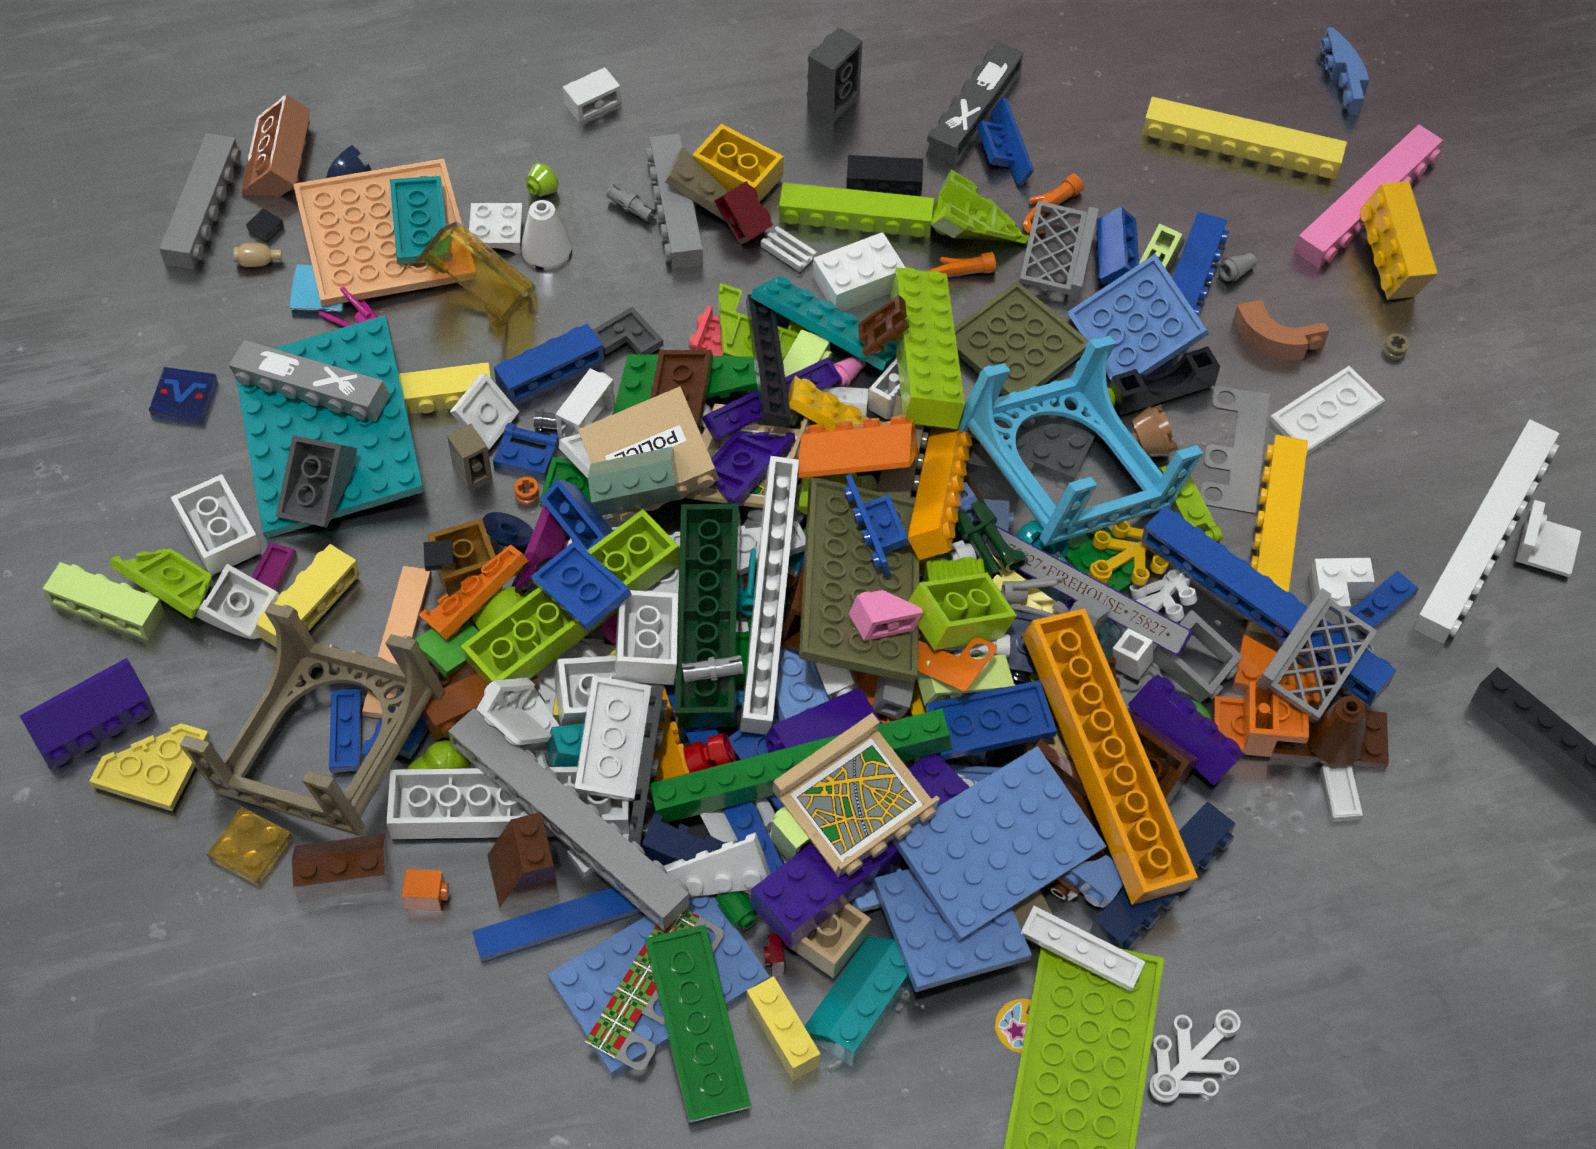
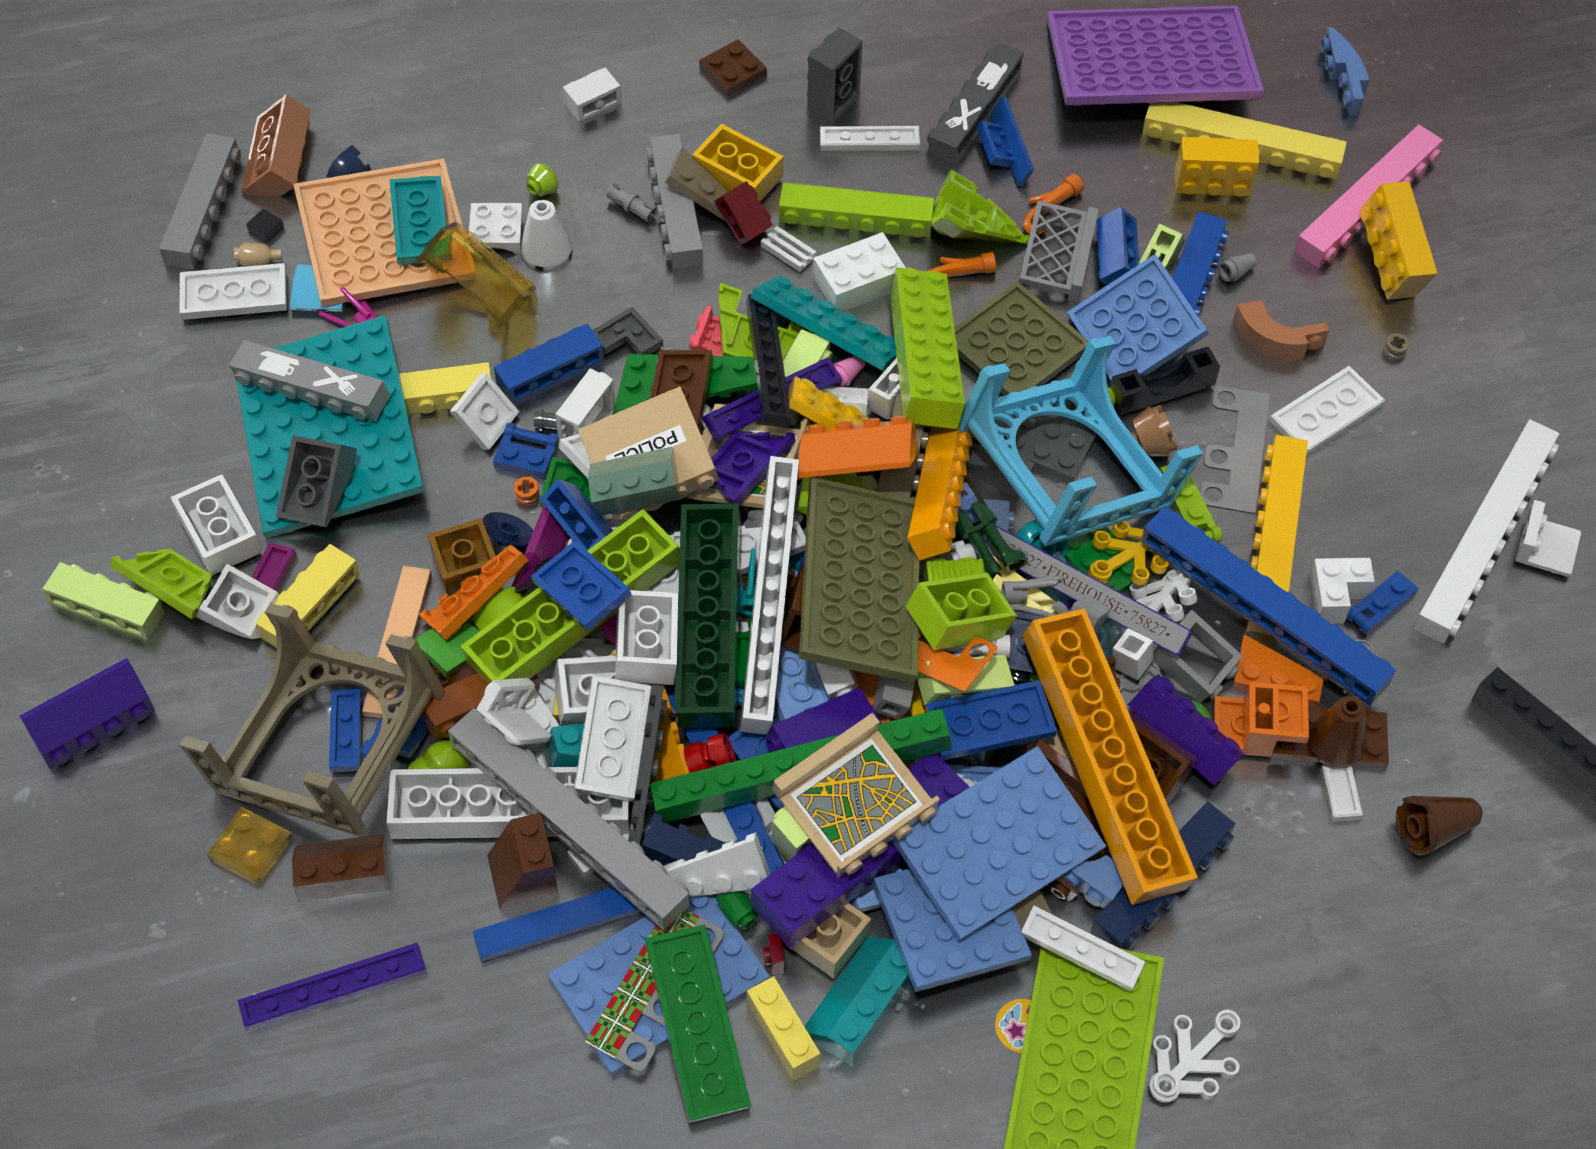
light yellow plate [89,723,210,811] -> none
clear blue tile [149,367,217,422] -> none
orange brick [402,869,449,911] -> none
black tile [423,540,454,571] -> none
dark tan brick [447,424,492,489] -> none
light grey pin [682,655,744,683] -> none
blue bracket [843,474,909,577] -> none
black brick [846,155,923,197] -> none
bright pink slope [849,590,923,641] -> none
reddish brown plate [858,294,909,358] -> none
light grey fence [1255,588,1377,721] -> none
none -> white plate [180,263,287,320]
none -> dark purple tile [237,942,427,1032]
none -> reddish brown plate [699,39,767,96]
none -> white tile [820,126,920,151]
none -> medium lavender plate [1047,5,1264,106]
none -> yellow brick [1174,137,1259,197]
none -> reddish brown cone [1396,796,1483,855]

